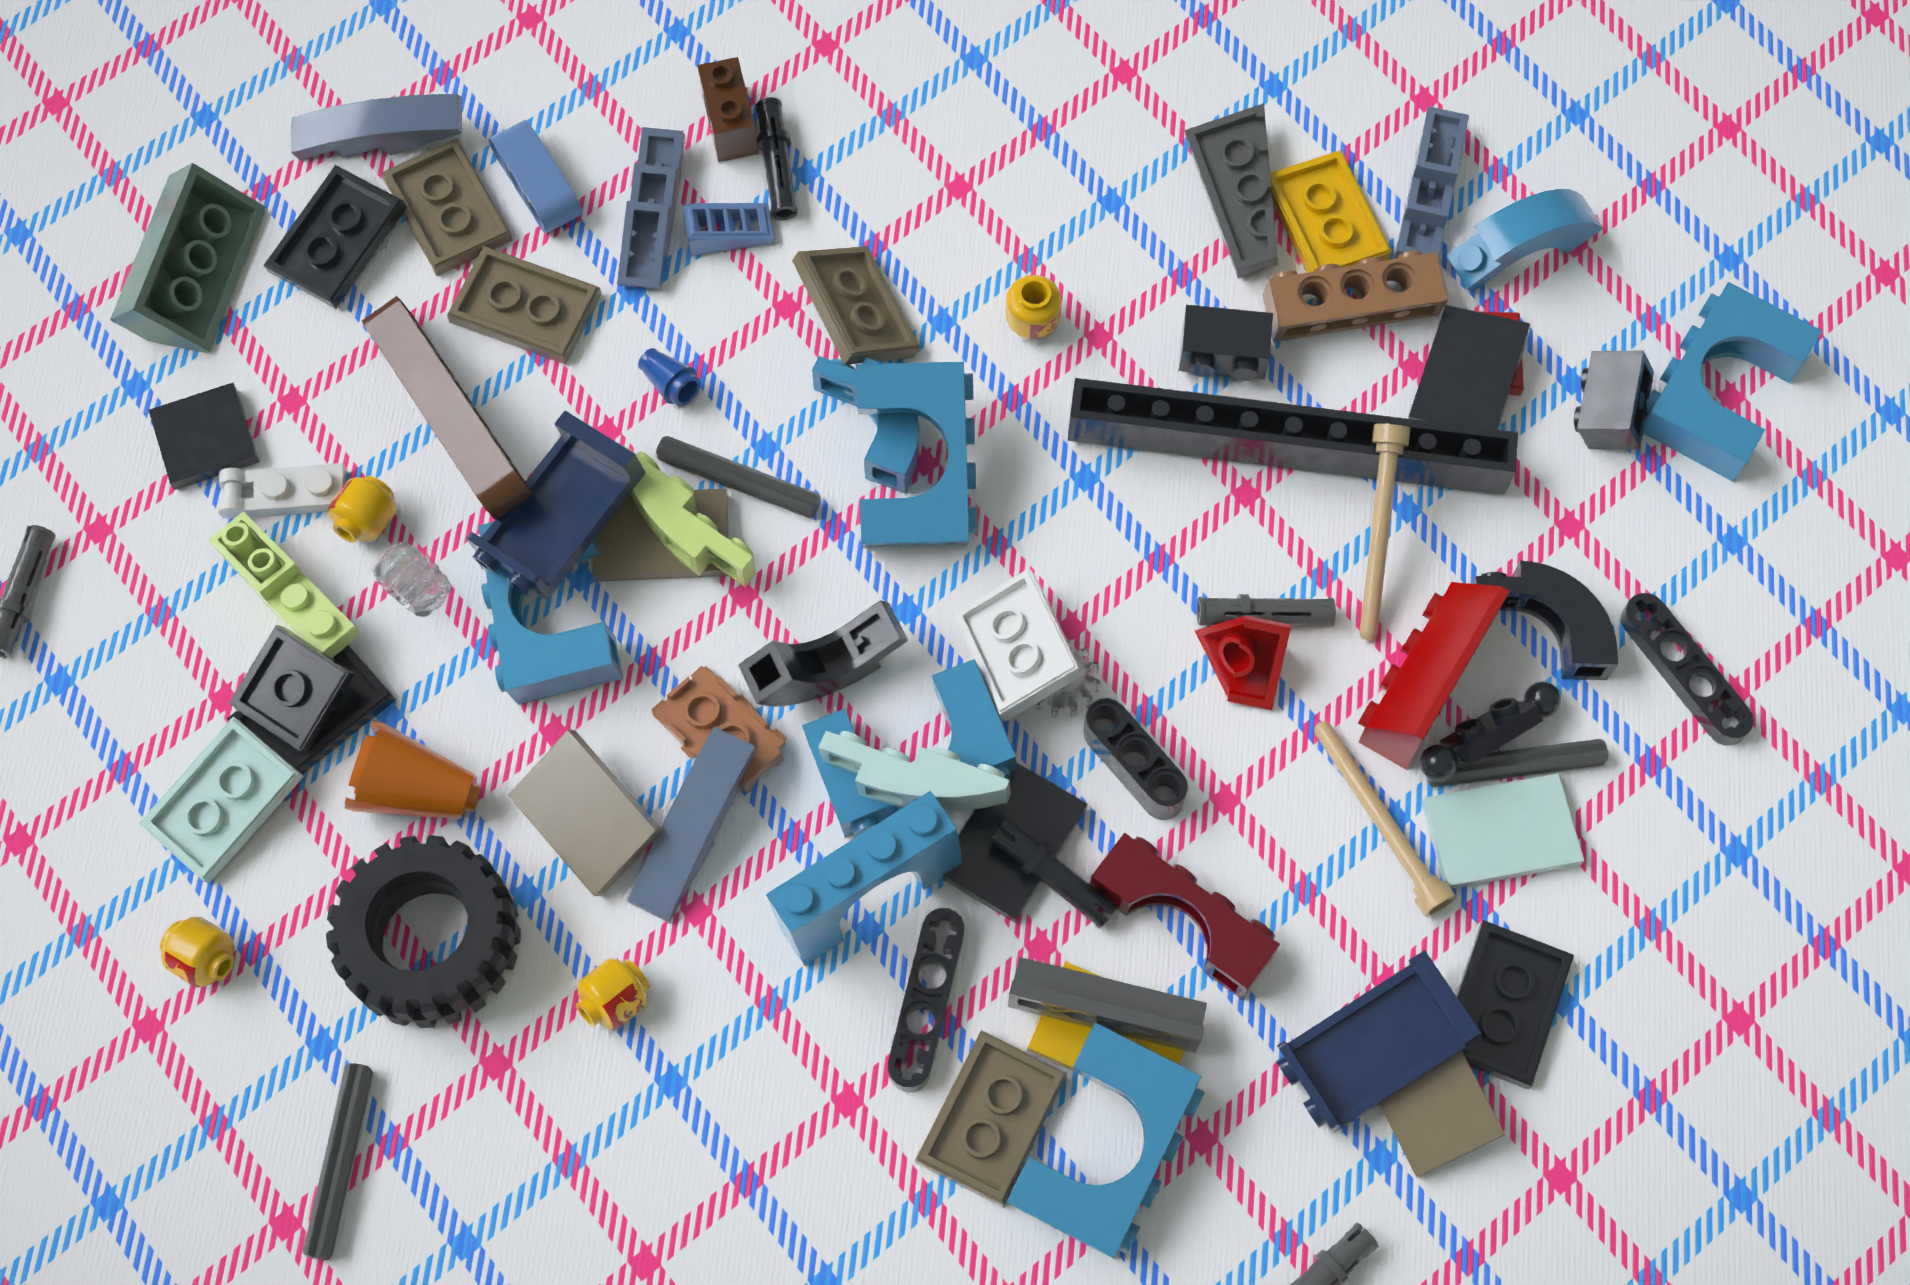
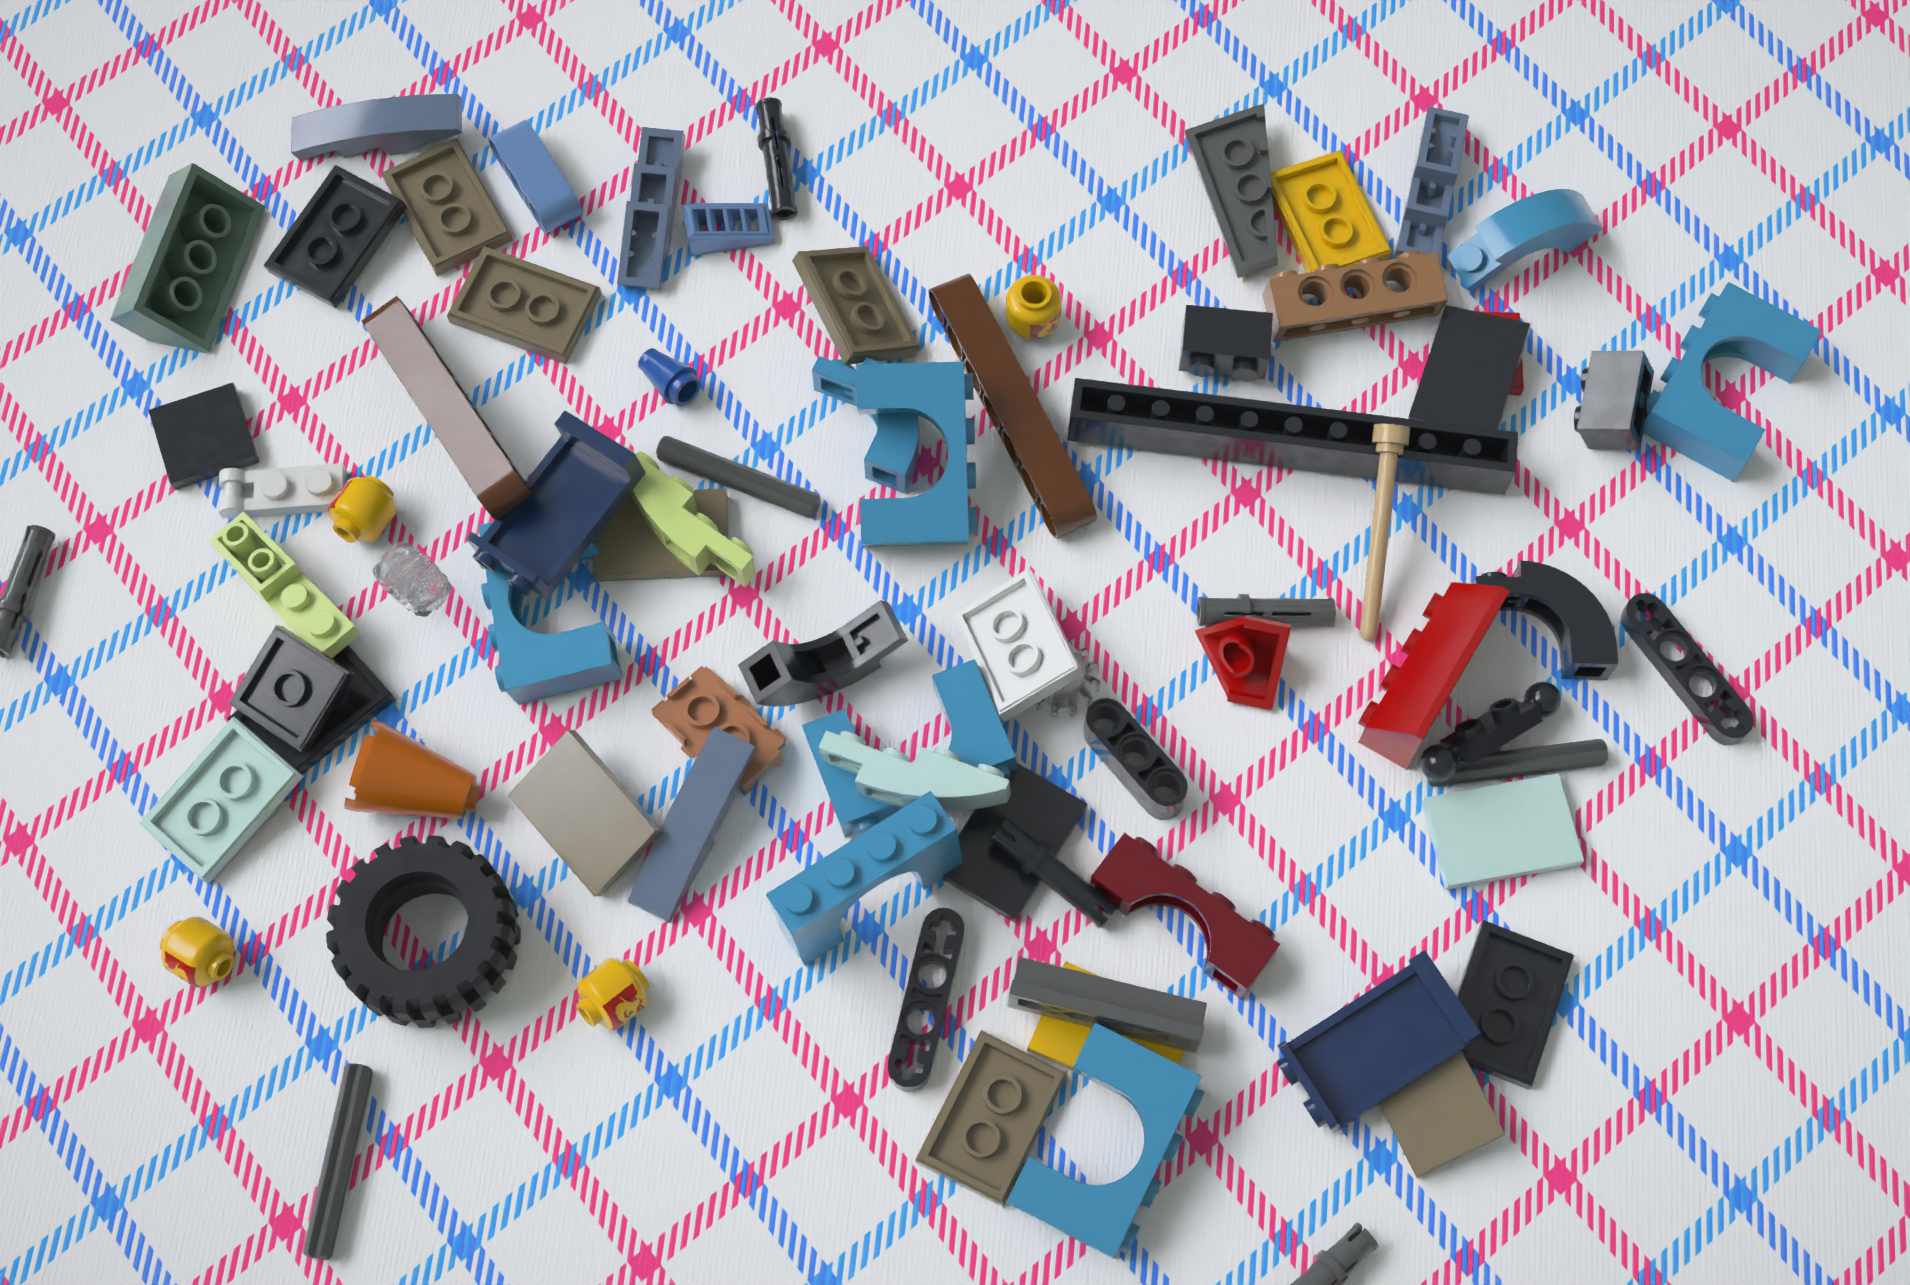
reddish brown brick [697,57,759,162] -> none
tan piece [1314,721,1457,917] -> none
none -> reddish brown beam [928,273,1097,538]

